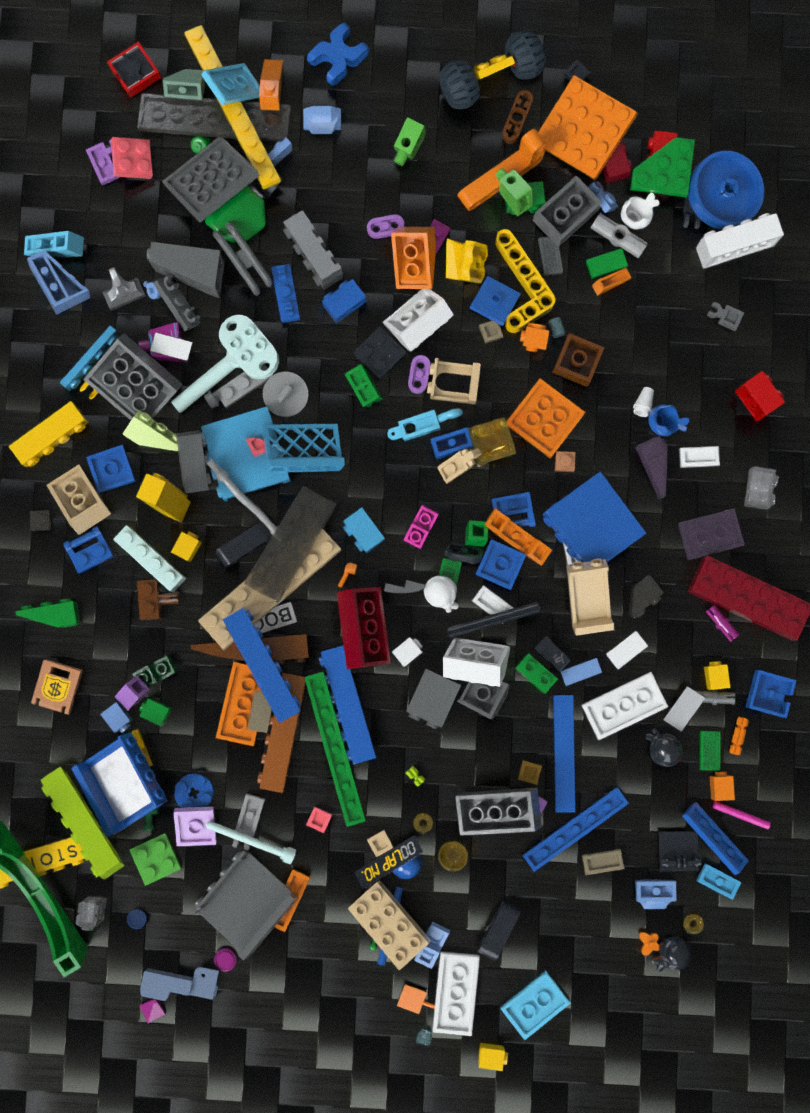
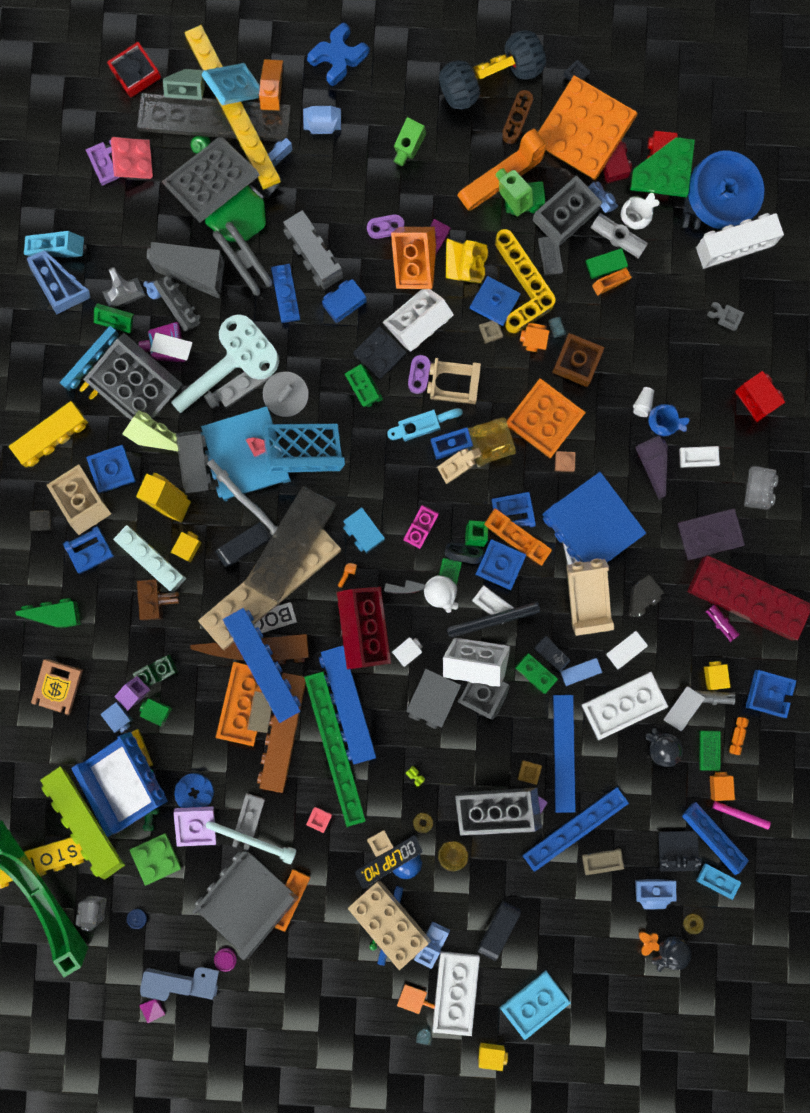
none -> green plate [94,303,134,333]

